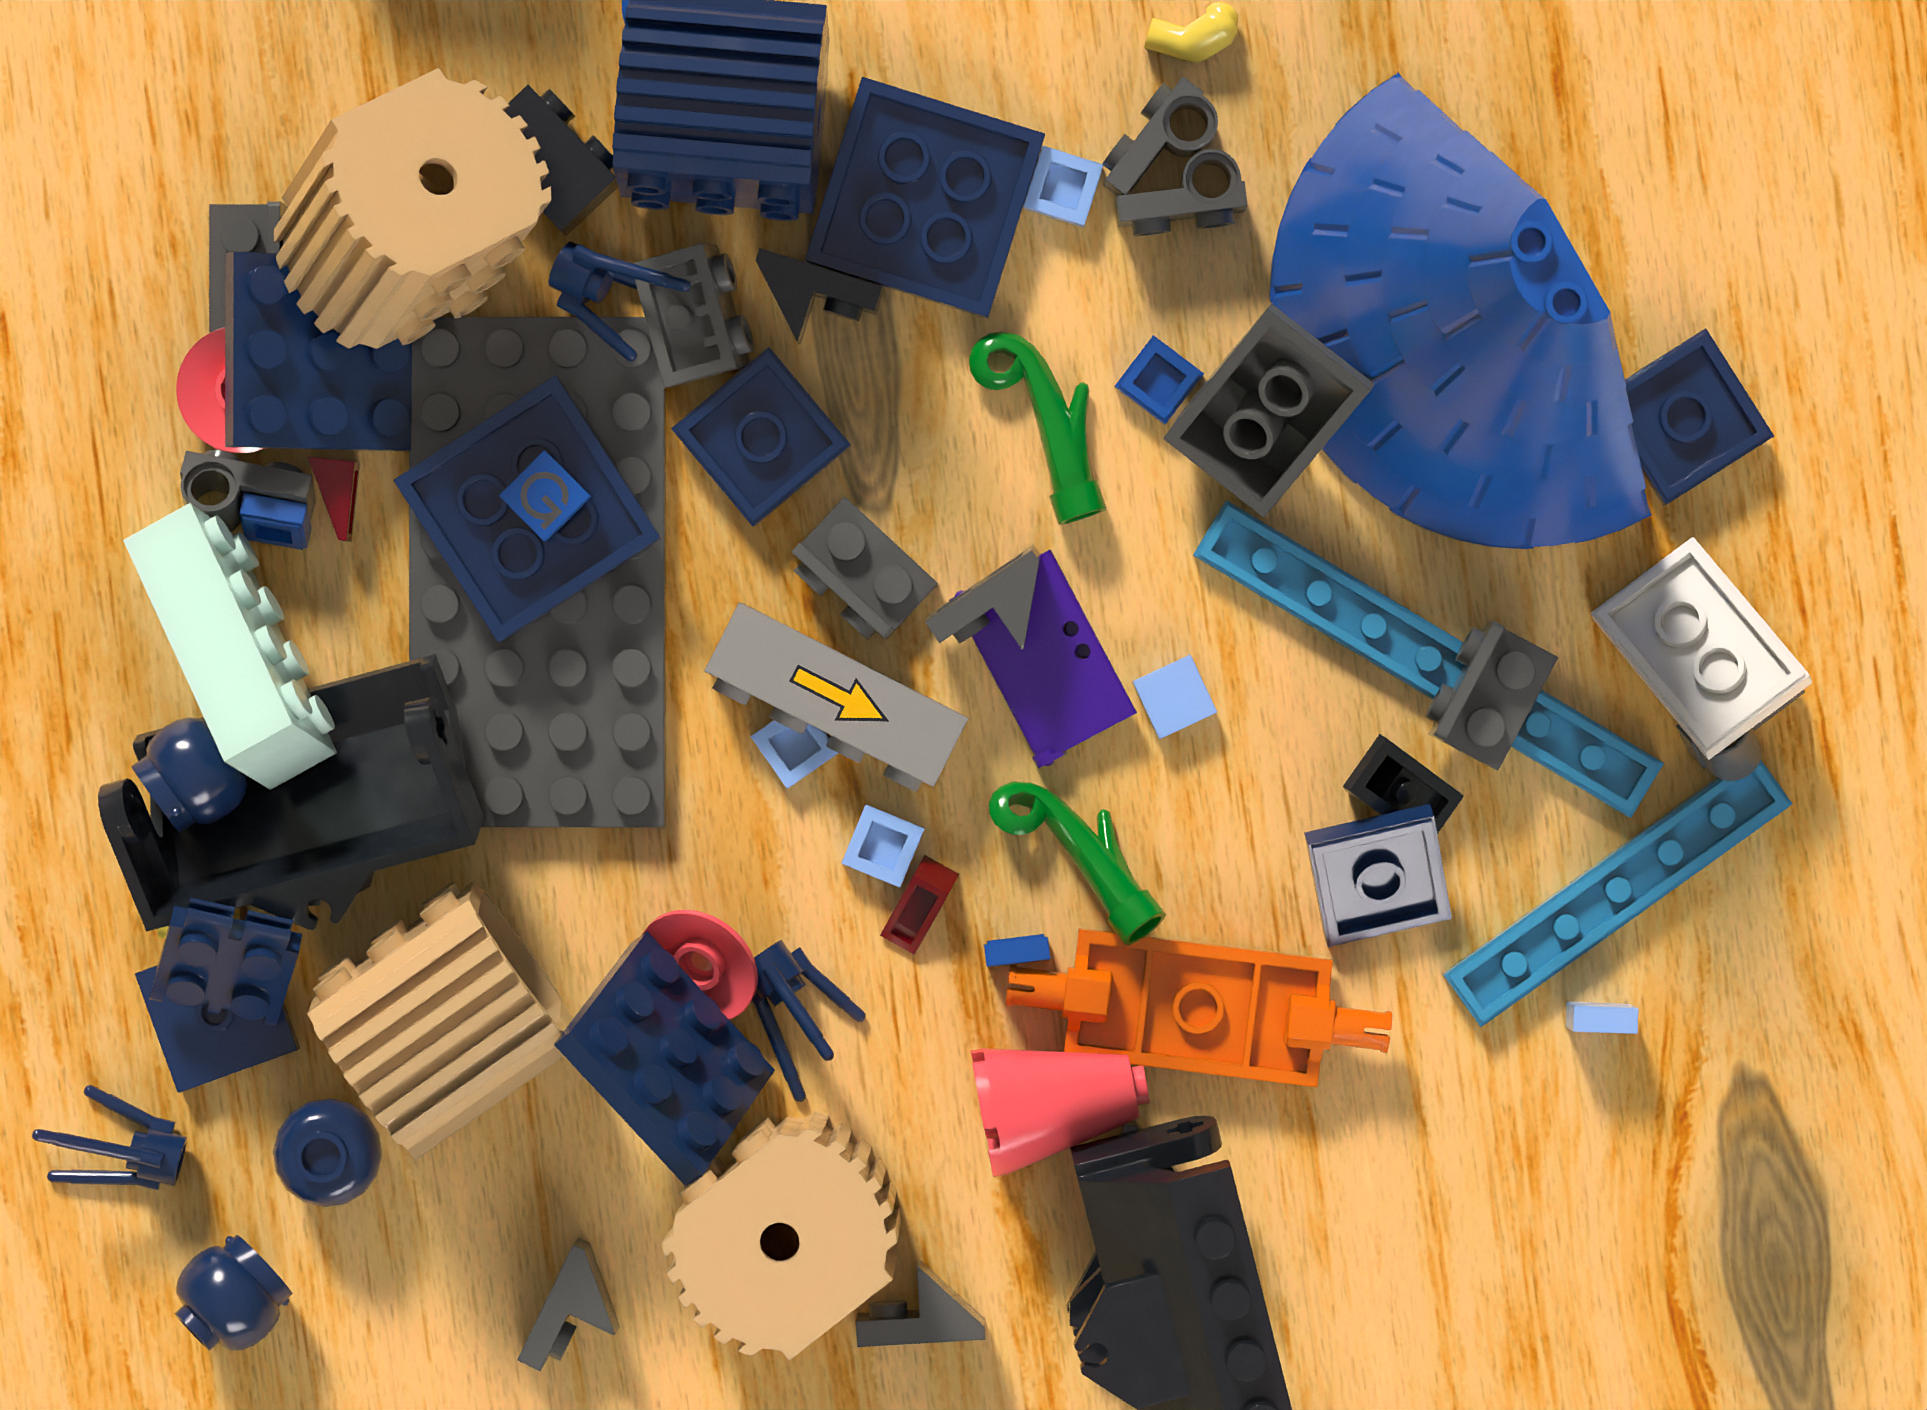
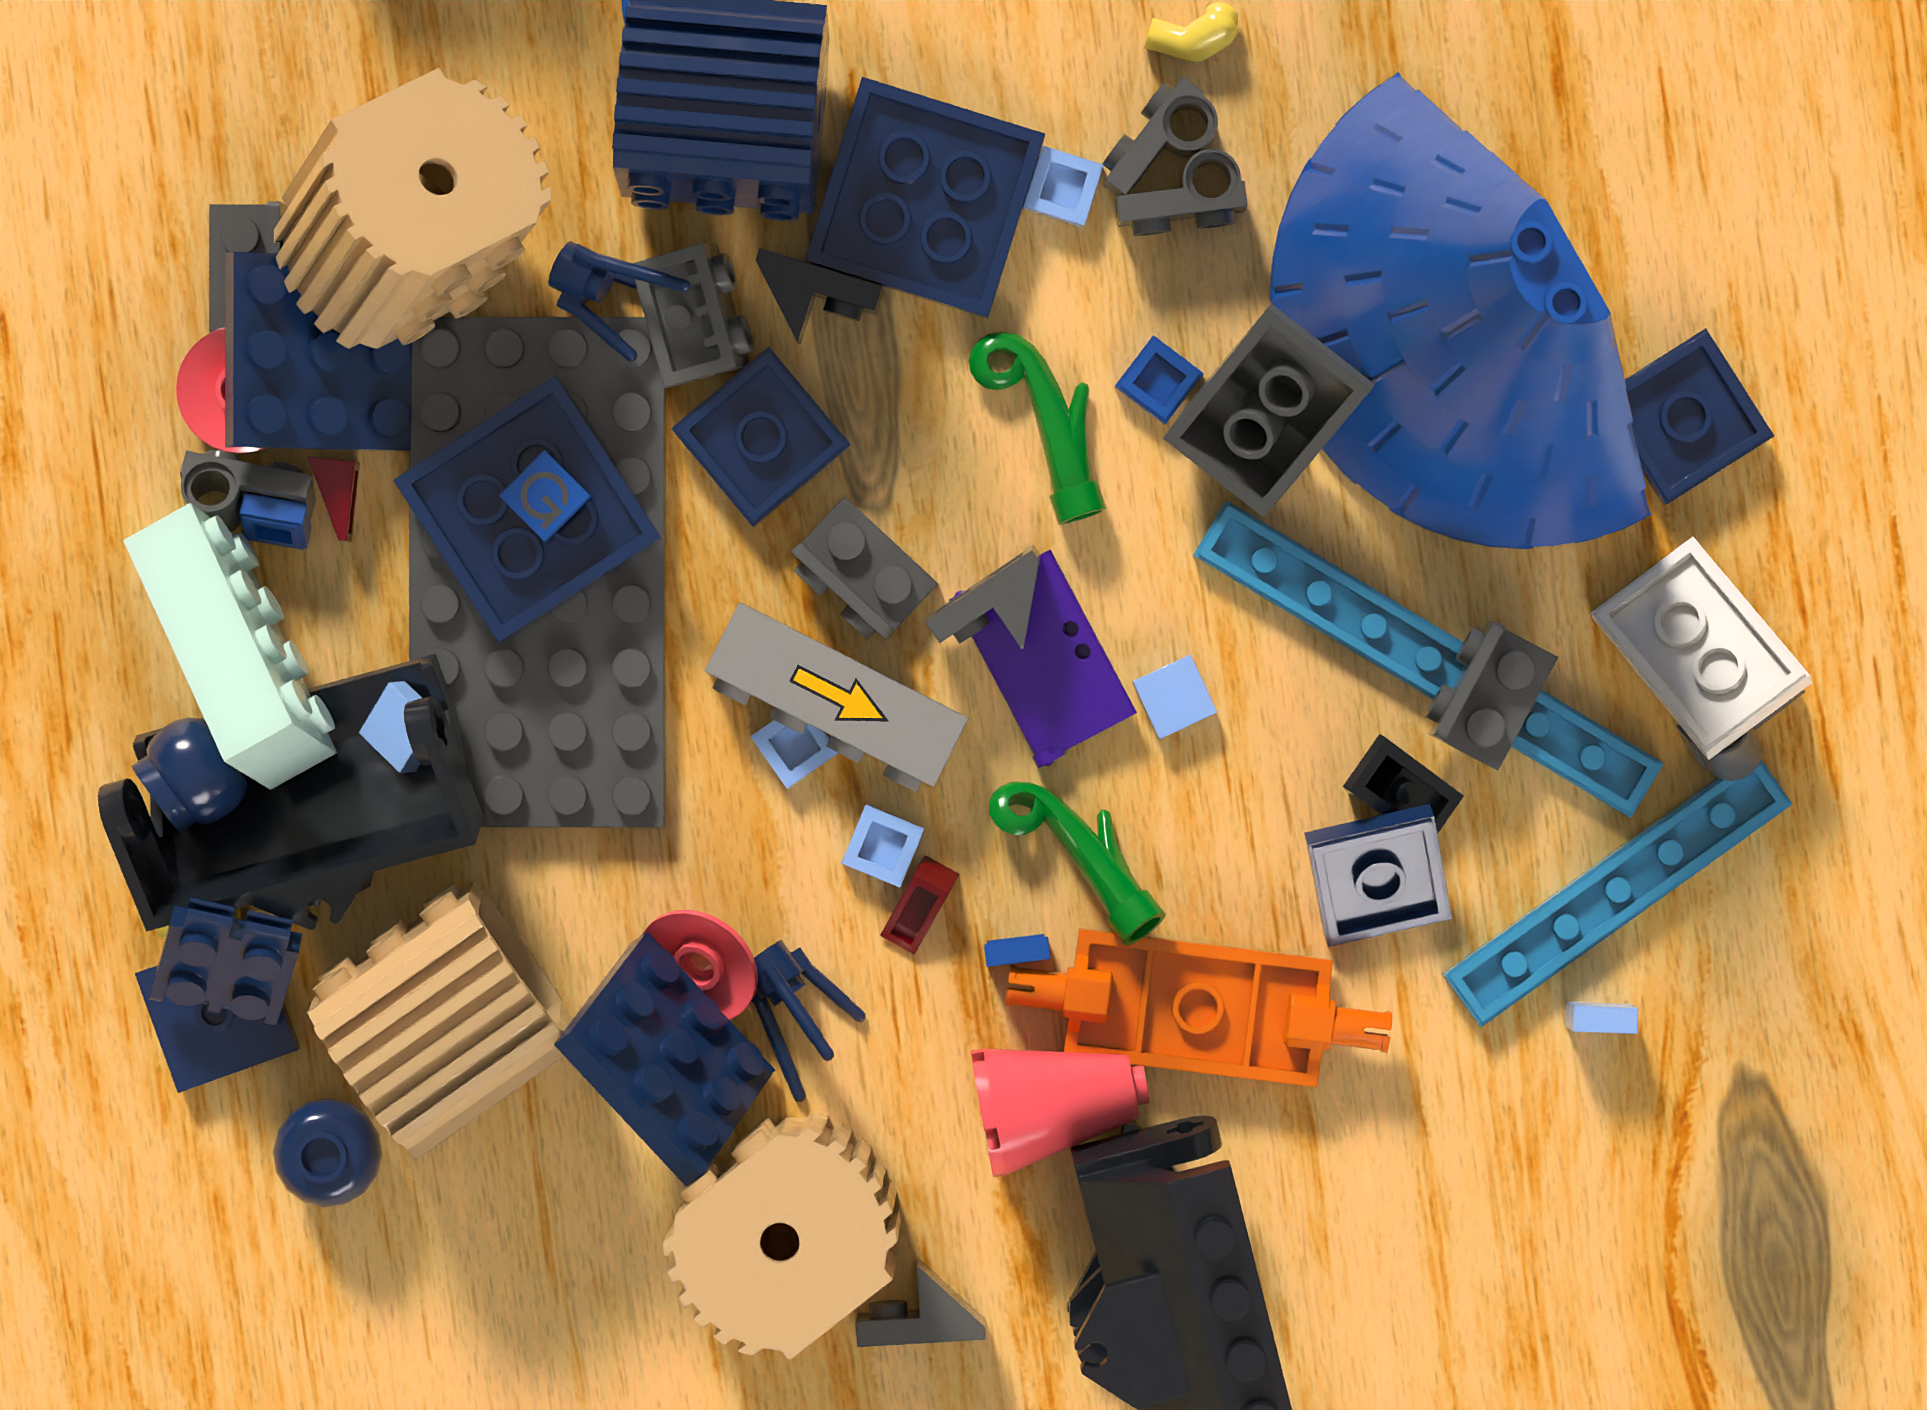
dark blue plant [32,1085,187,1190] -> none
dark blue piece [175,1235,293,1351] -> none
black brick [505,85,618,236] -> none
dark grey slope [517,1237,620,1371] -> none
none -> light blue tile [359,681,422,773]

